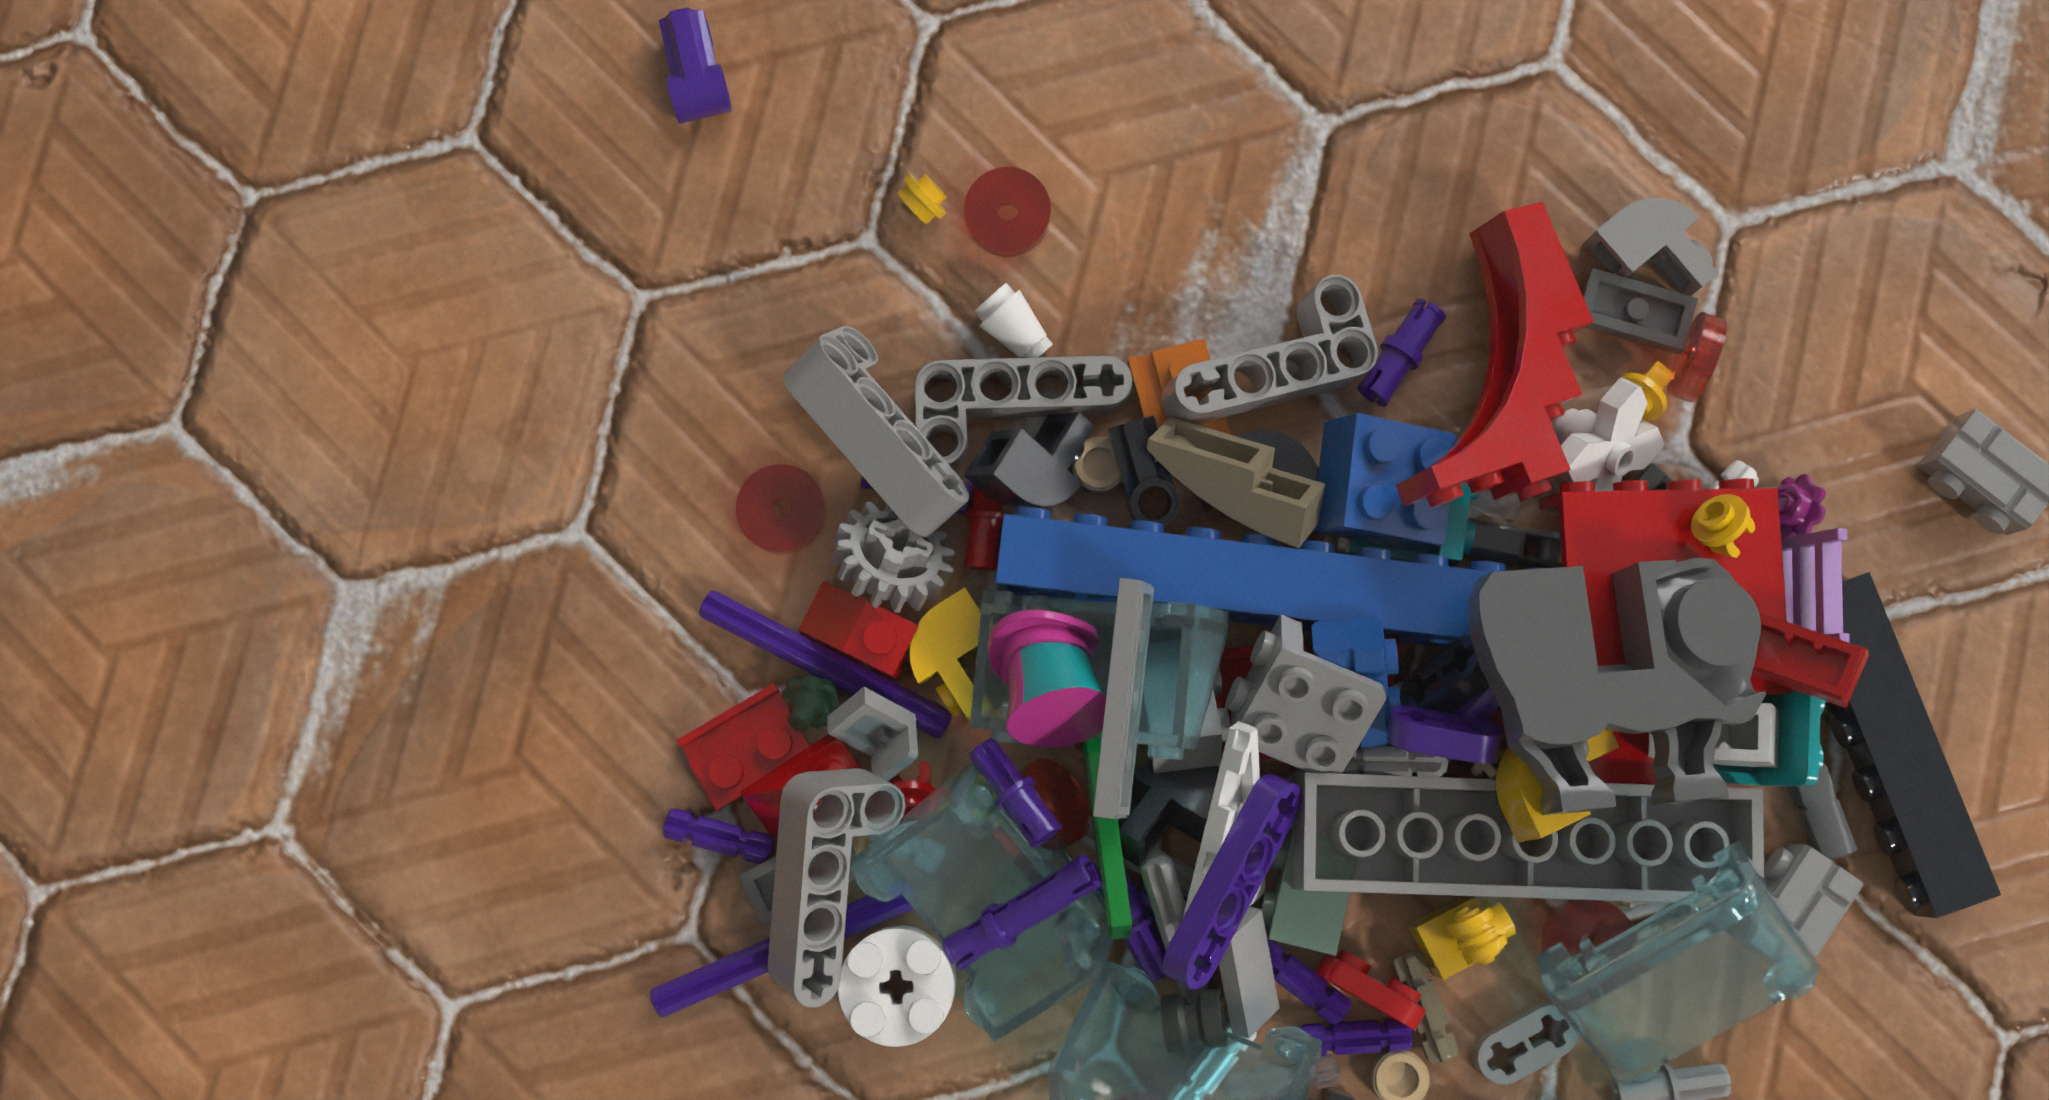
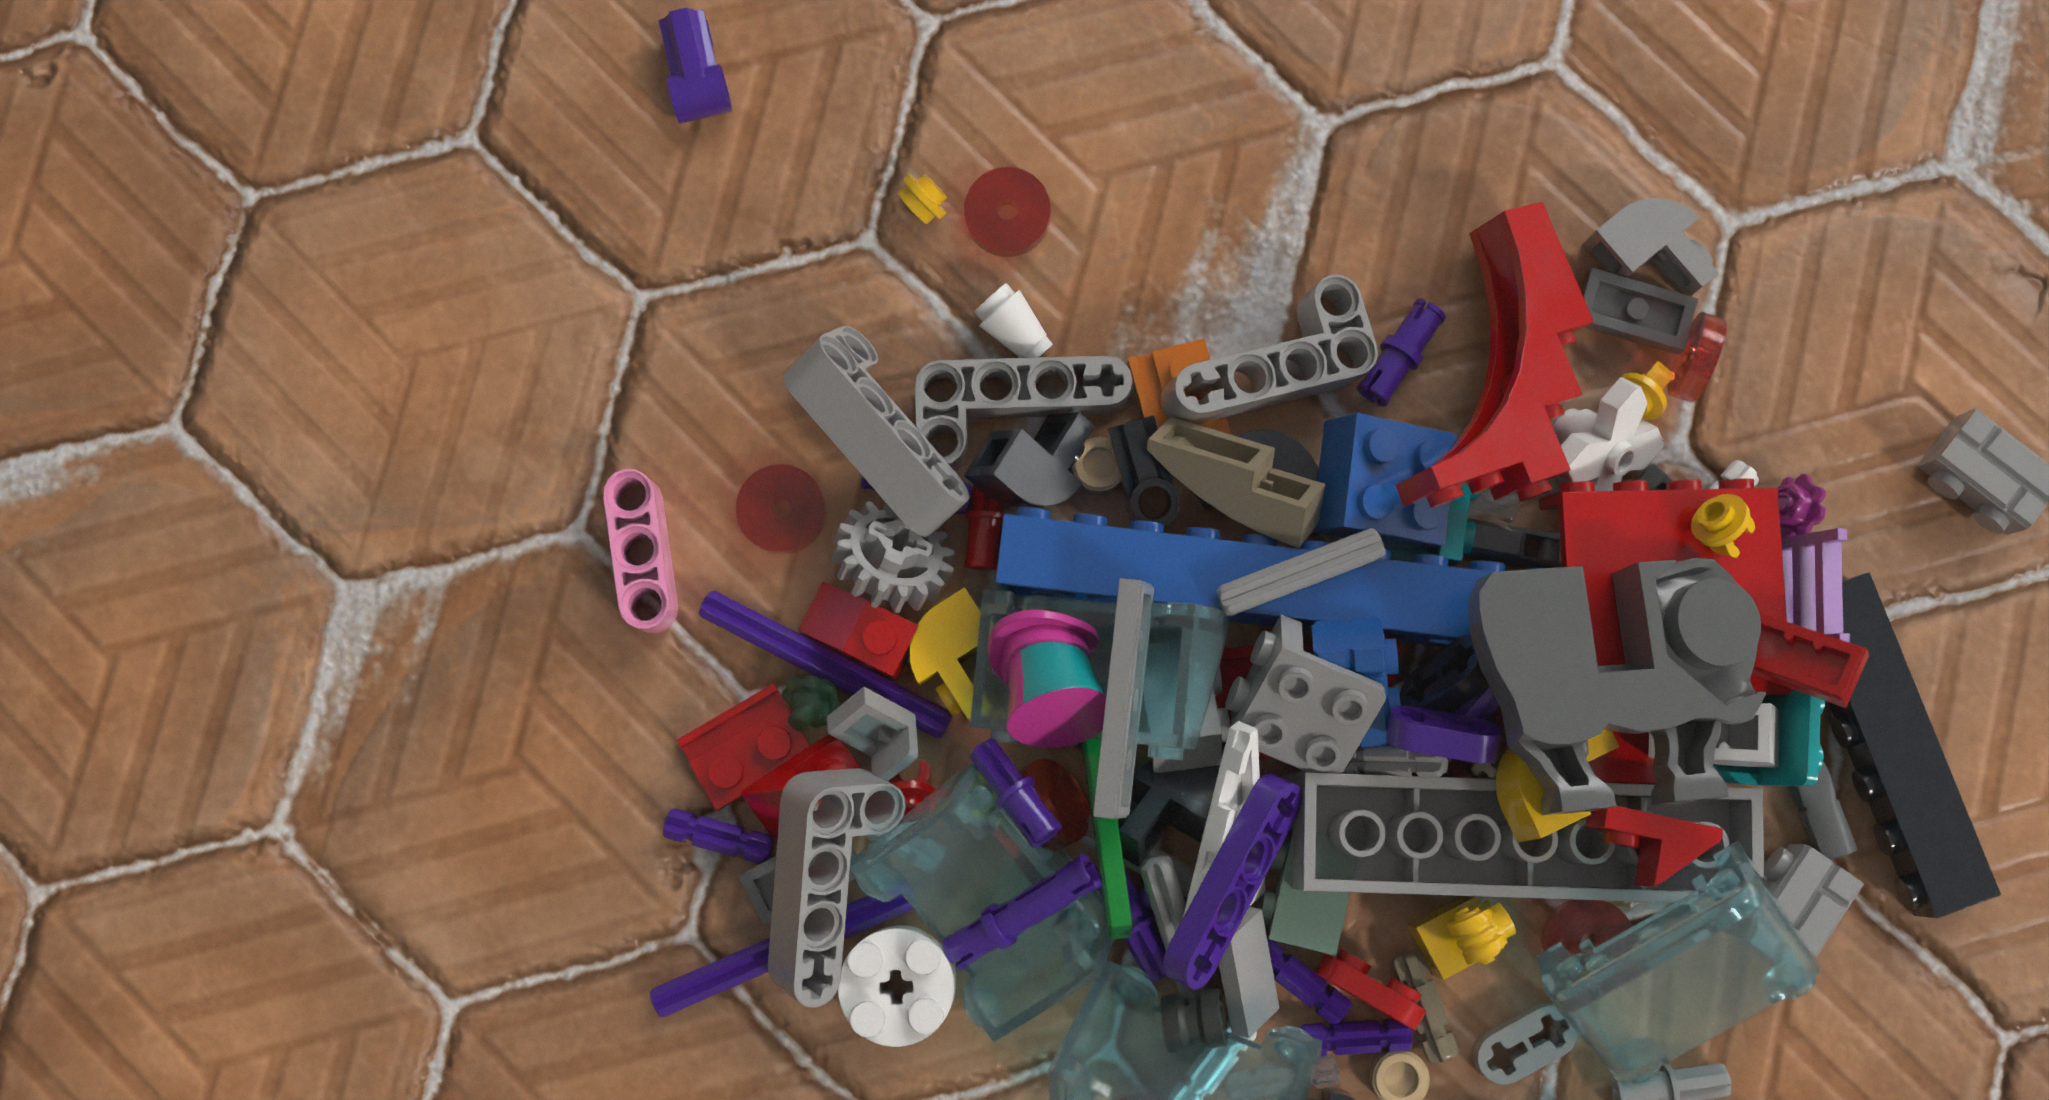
none -> bright pink beam [603,469,678,633]
none -> light grey axle [1217,528,1385,616]
none -> red slope [1585,806,1724,887]

